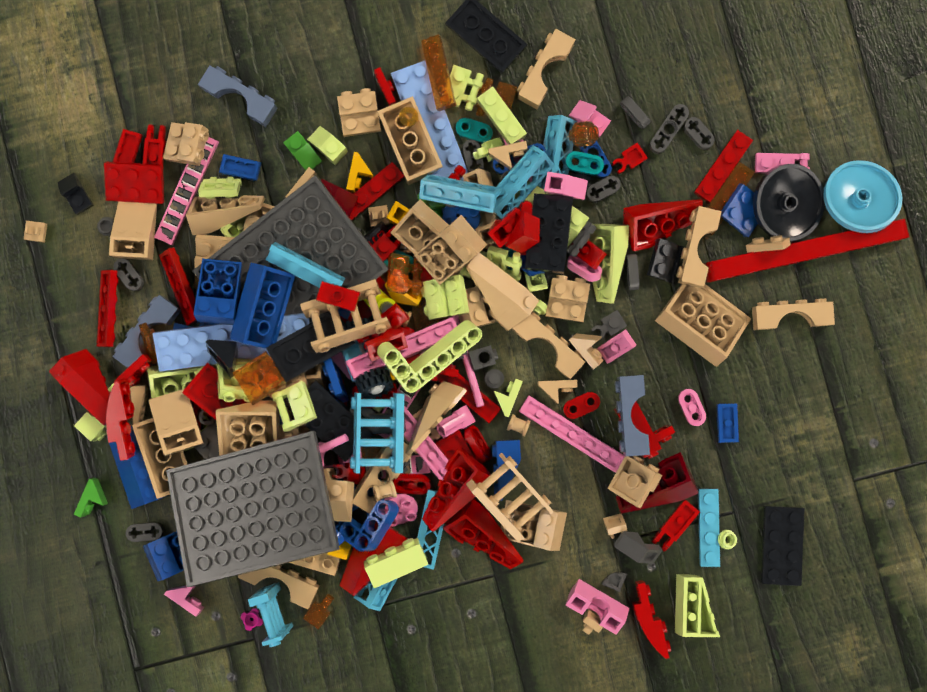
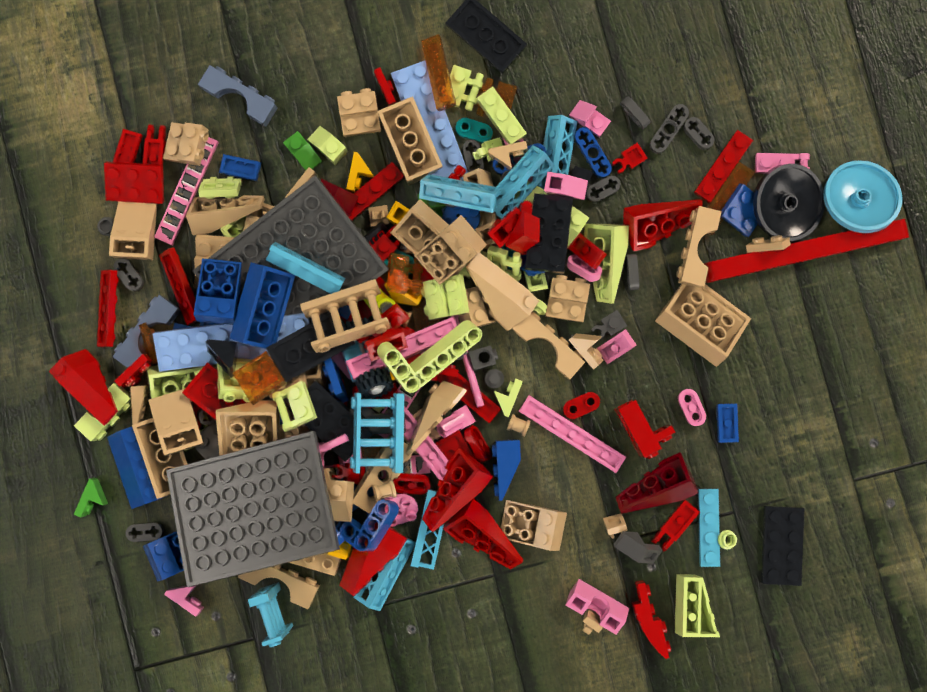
tan tile [24,221,47,243] -> none
black slope [57,173,94,215] -> none
slope [106,378,135,461] -> none
dark pink plate [241,608,263,631] -> none
clear orange plate [303,594,334,630] -> none
red plate [316,281,361,312] -> none
yellowish green brick [364,538,429,588] -> none
clear yellow plate [399,107,418,127] -> none
tan fence [466,453,554,543] -> none
tan arch [517,29,576,110] -> none
tan slope [537,380,577,404] -> none
teal plate [566,151,604,175] -> none
dark grey axle [567,222,596,257] -> none
clear orange head [569,121,599,147] -> none
dark grey tile [601,572,627,592] -> none
tan plate [607,456,663,508] -> none
sand blue arch [615,375,650,457] -> none
black plate [647,238,683,283] -> none
tan arch [752,298,835,330] -> none

